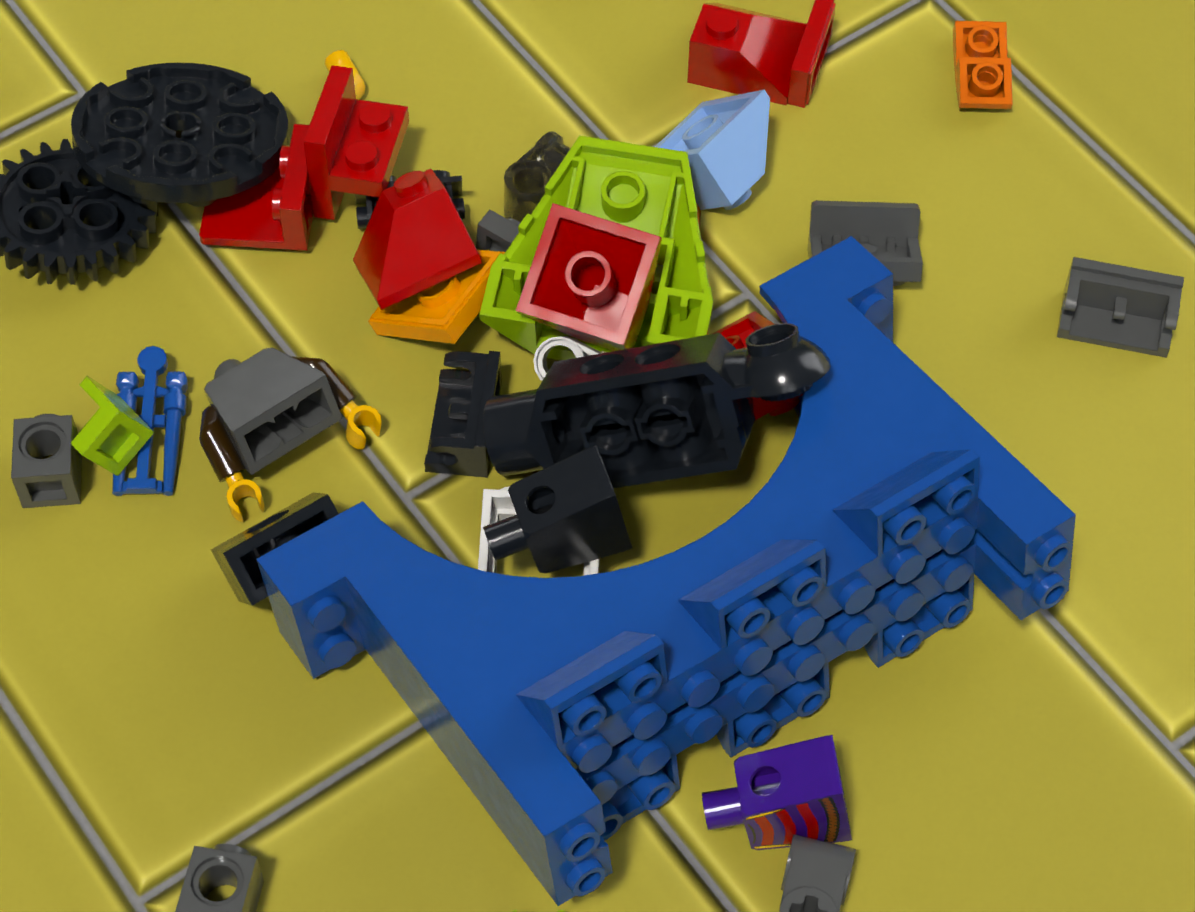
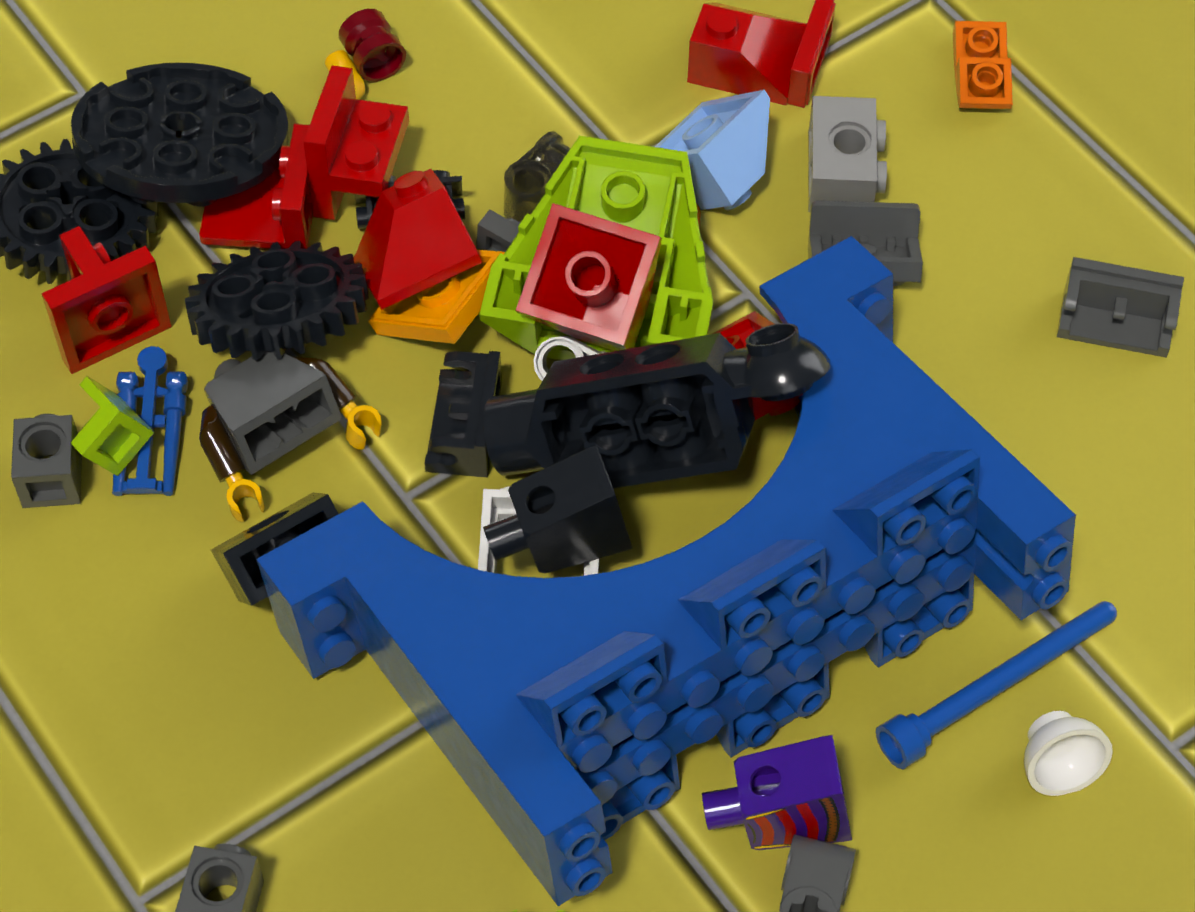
none -> red bracket [41,226,172,374]
none -> black gear [185,241,369,360]
none -> dark red wheel [339,8,406,82]
none -> light grey brick [808,96,887,212]
none -> blue piece [875,601,1117,769]
none -> white piece [1024,711,1113,796]

